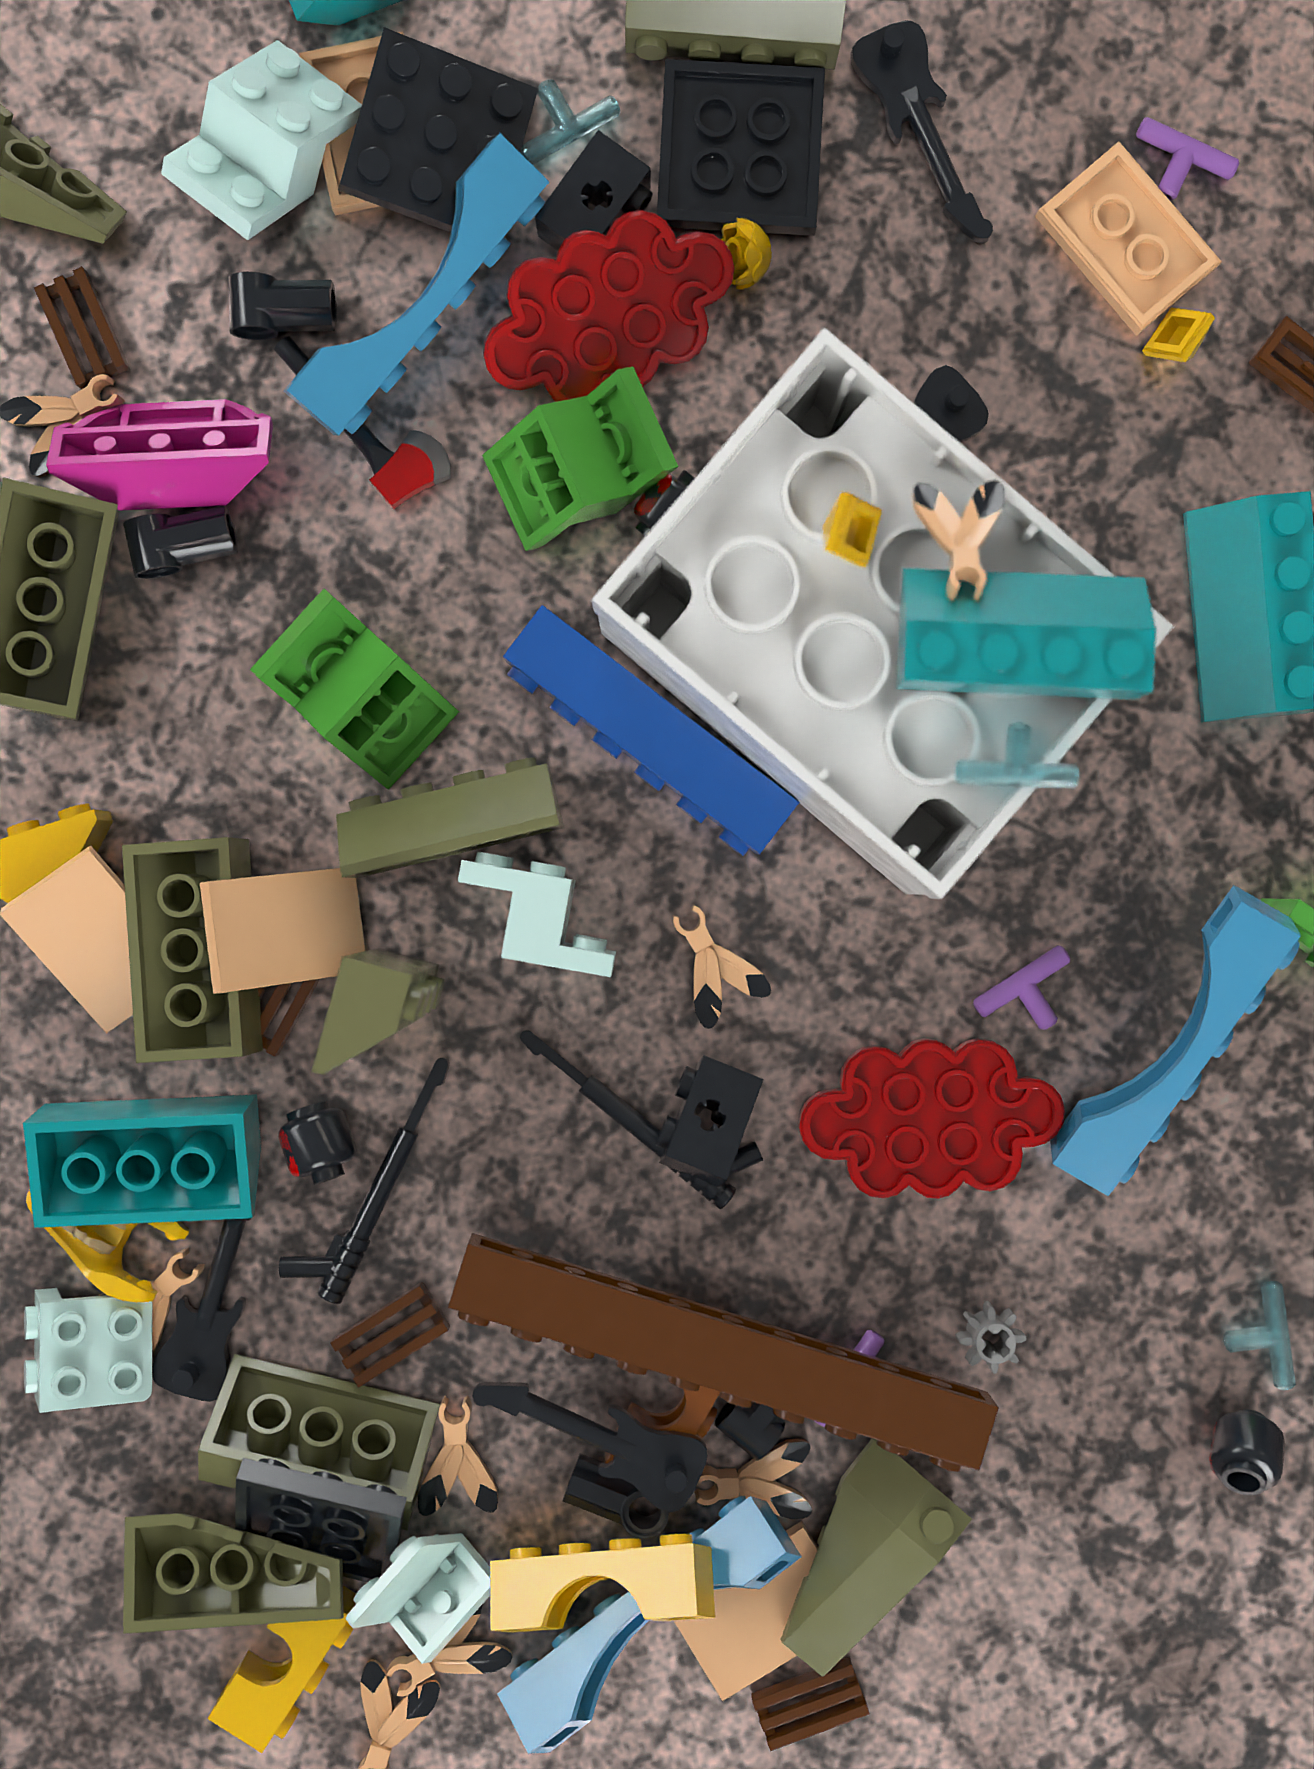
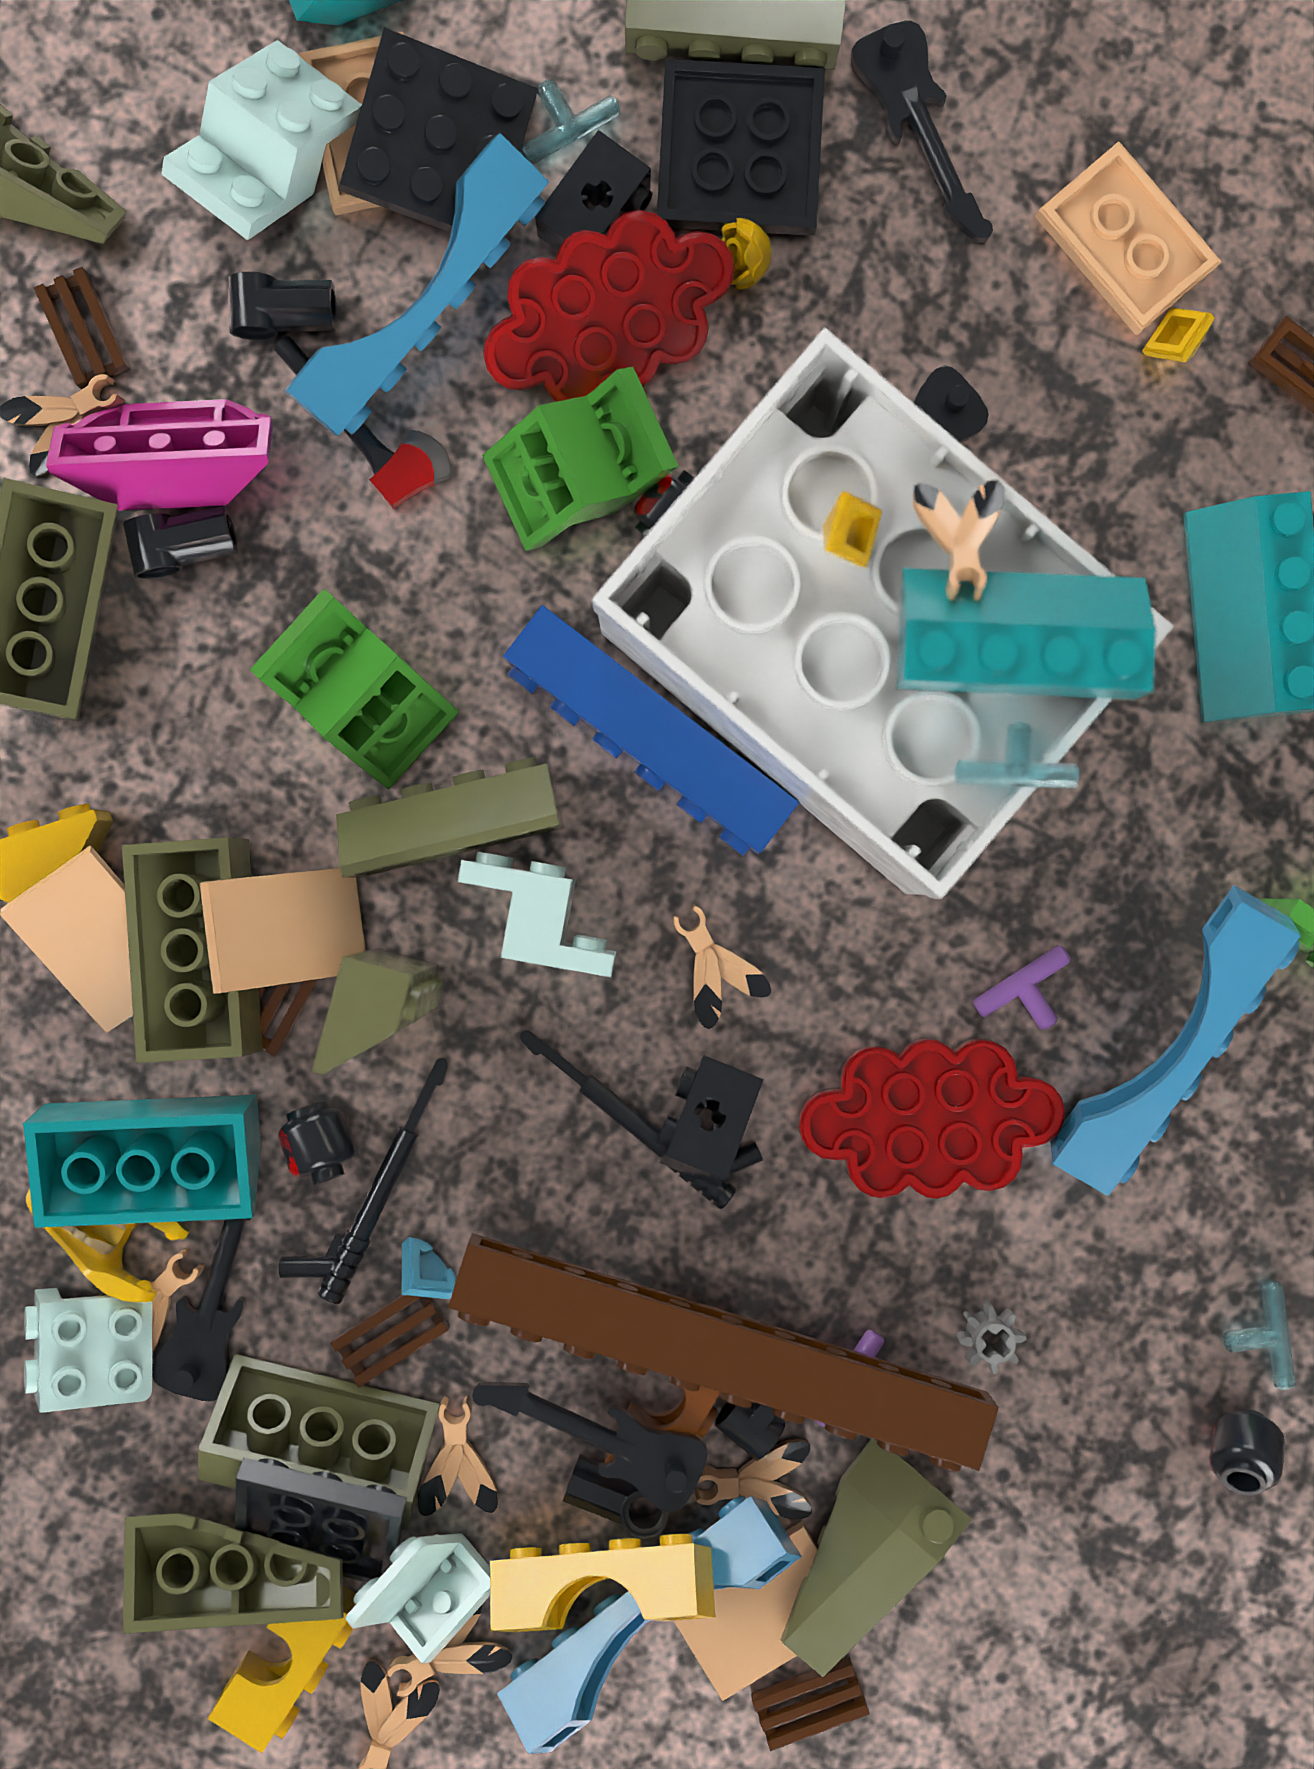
medium lavender piece [1136,117,1239,201] -> none
none -> medium azure tile [402,1237,456,1299]

